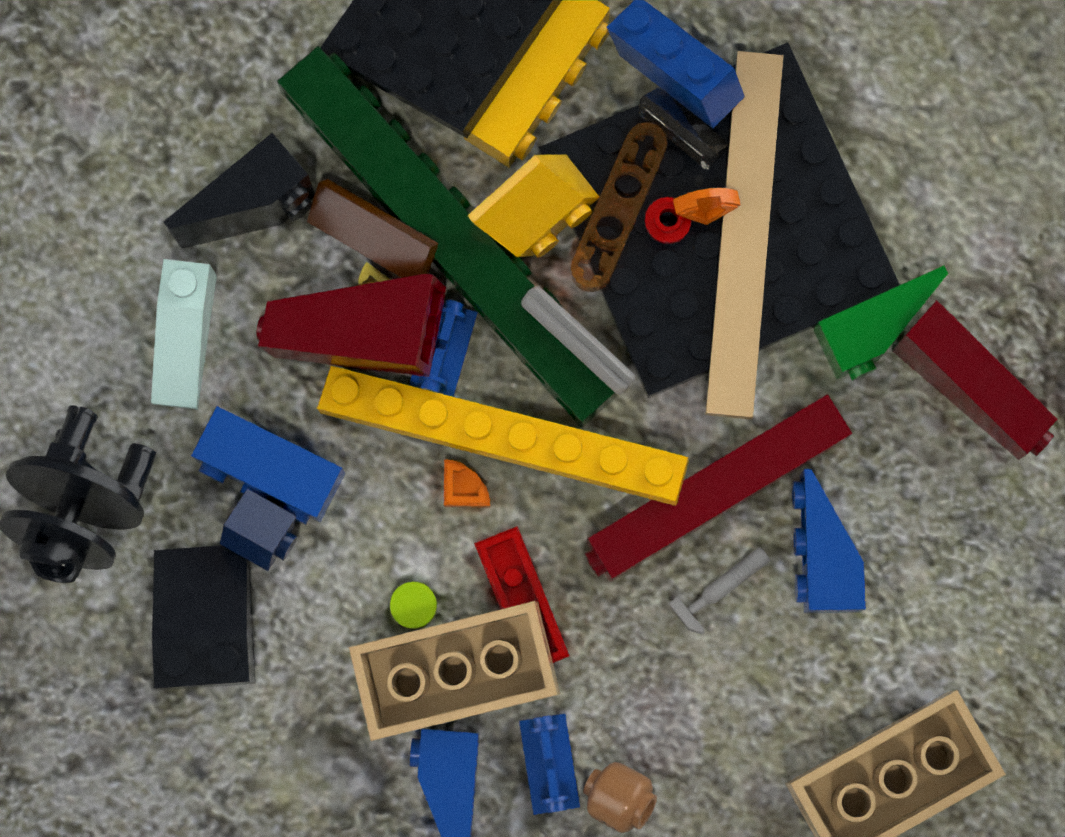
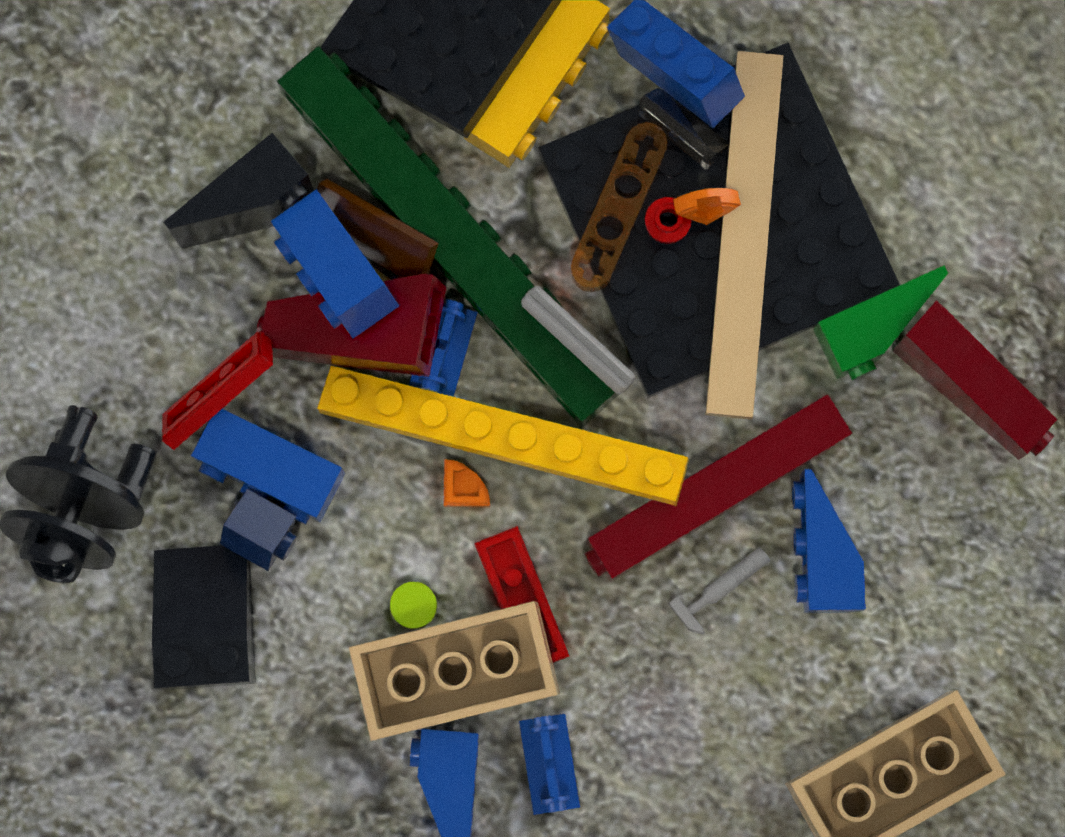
light aqua slope [151,259,217,410] -> none
yellow slope [467,155,600,258] -> none
medium nougat head [583,762,657,833] -> none
none -> red tile [162,330,273,450]
none -> blue brick [271,189,399,338]

